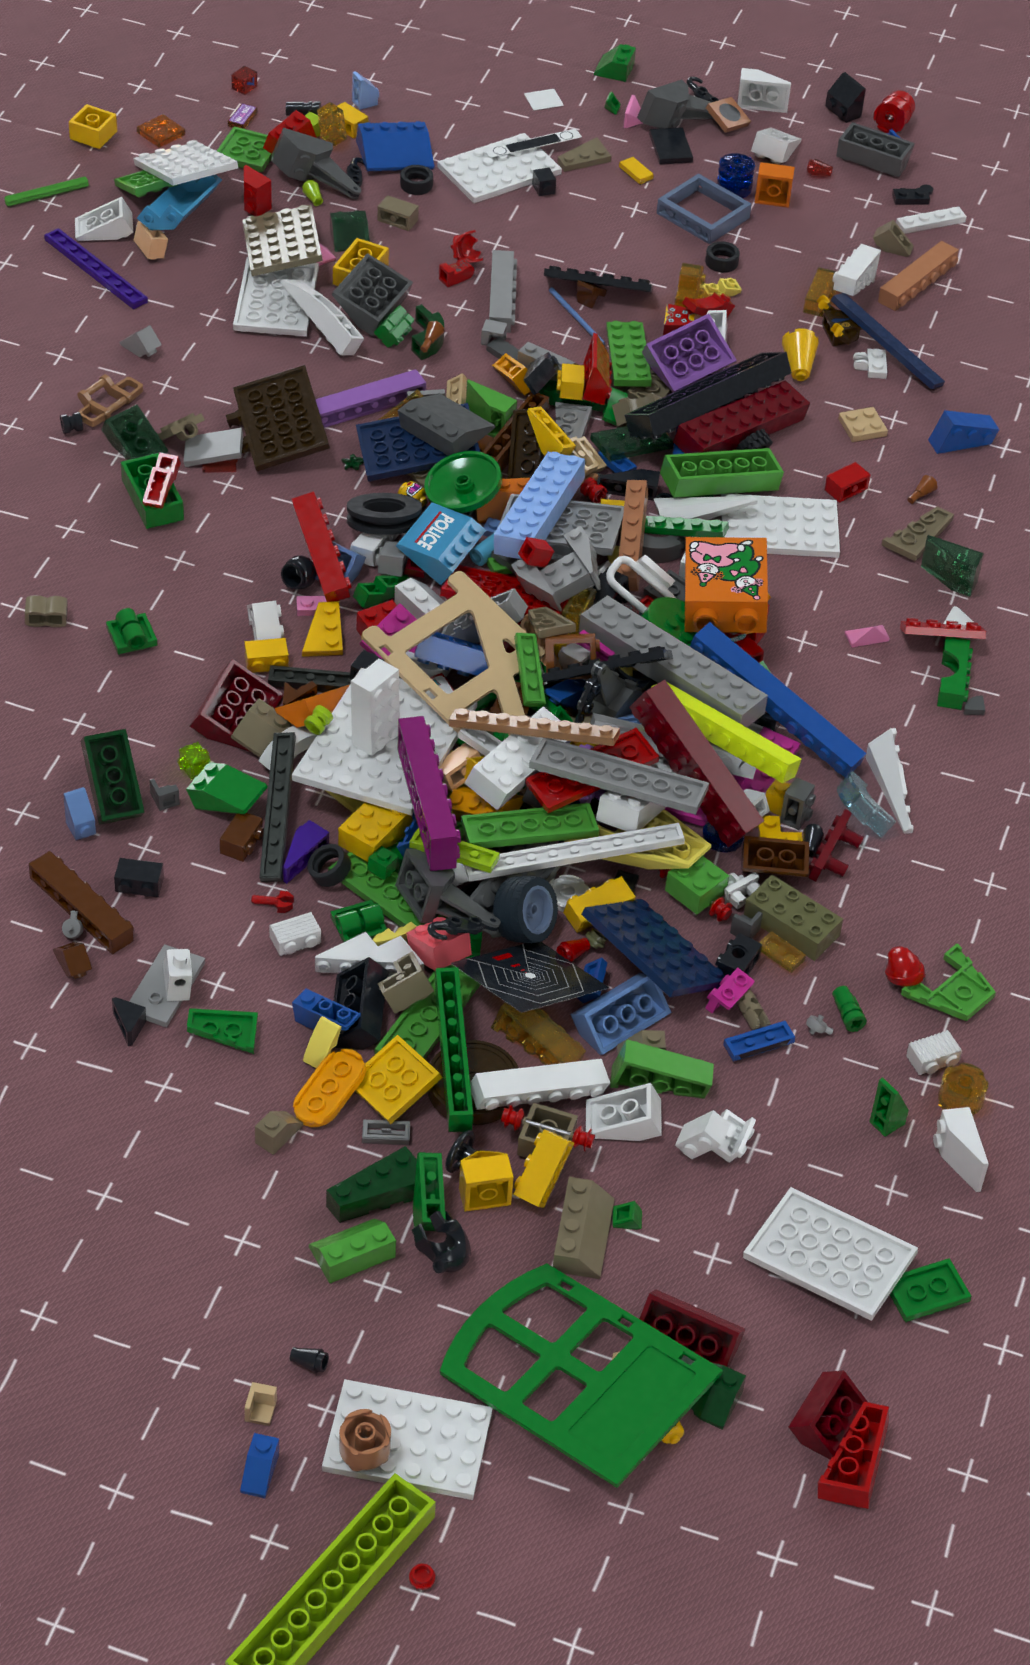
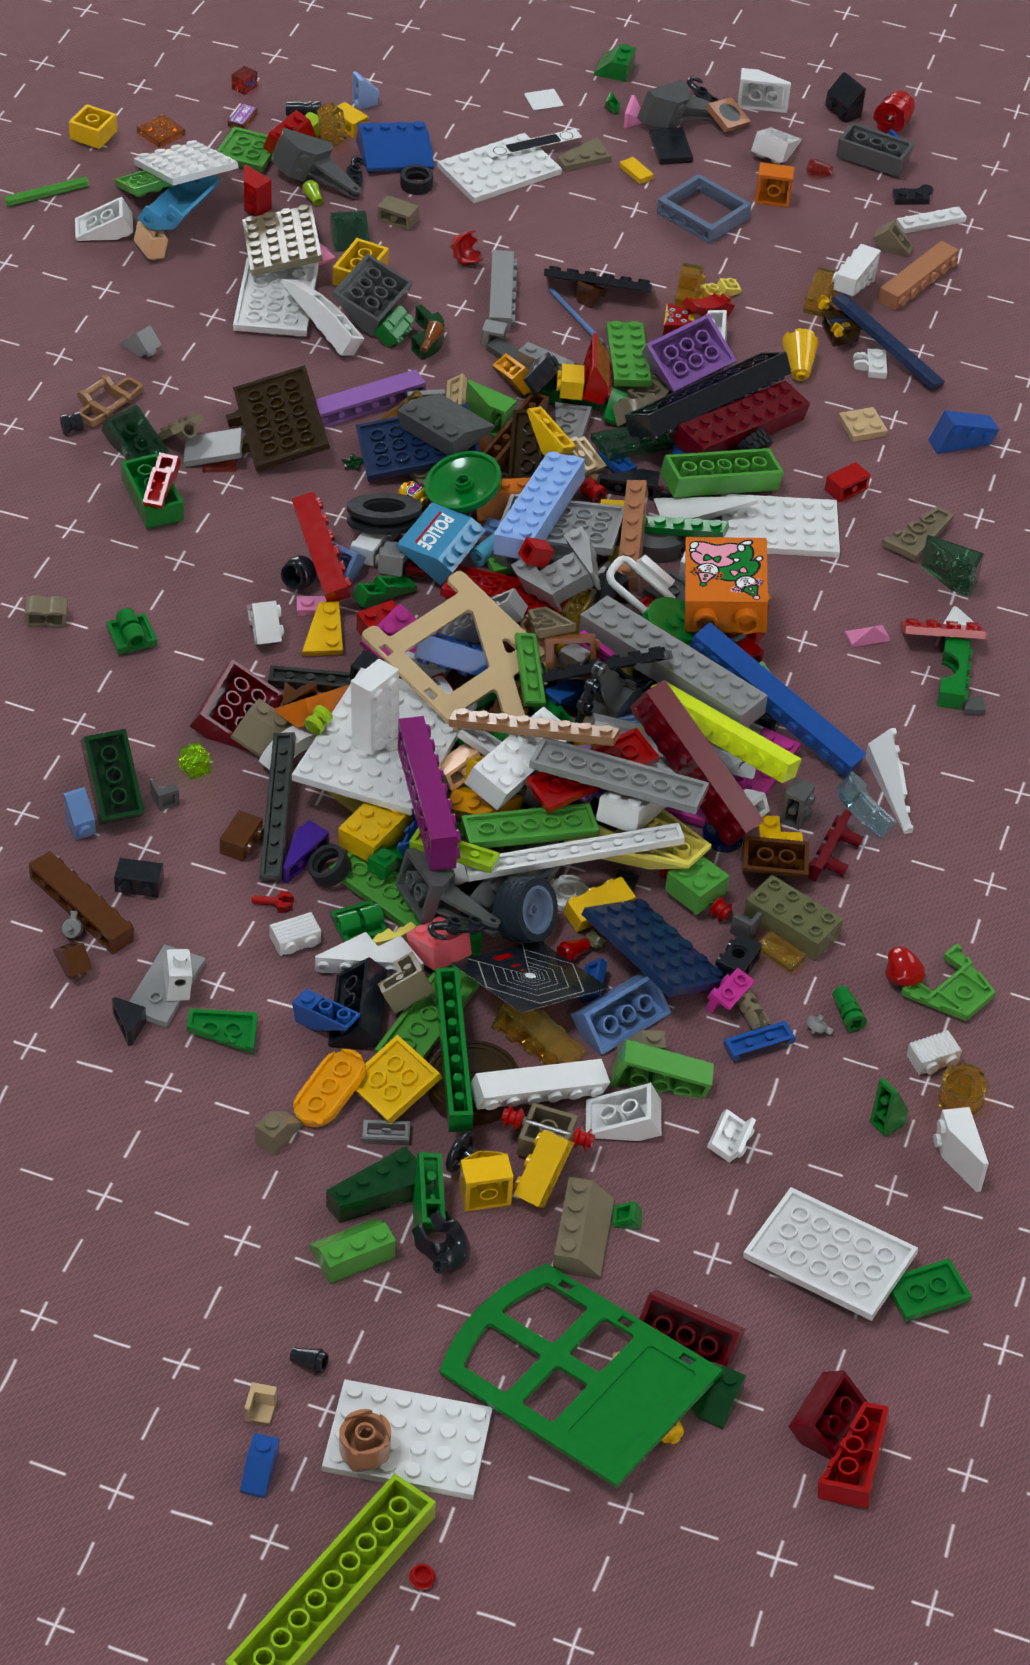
dark purple tile [44,228,148,310] -> none
green slope [186,762,268,814] -> none
yellow brick [244,638,289,673] -> none
light yellow slope [303,1016,341,1068] -> none
white slope [394,578,445,633] -> none
red leg [439,259,475,287] -> none
black brick [532,167,556,196] -> none
white brick [675,1110,730,1159] -> none
black tyre [705,241,740,273] -> none
clear blue wheel [716,153,755,198] -> none
white hips [724,872,760,909] -> none
yellow slope [766,779,791,816] -> none
black cone [803,824,824,857] -> none
dark orange cone [907,475,938,504] -> none

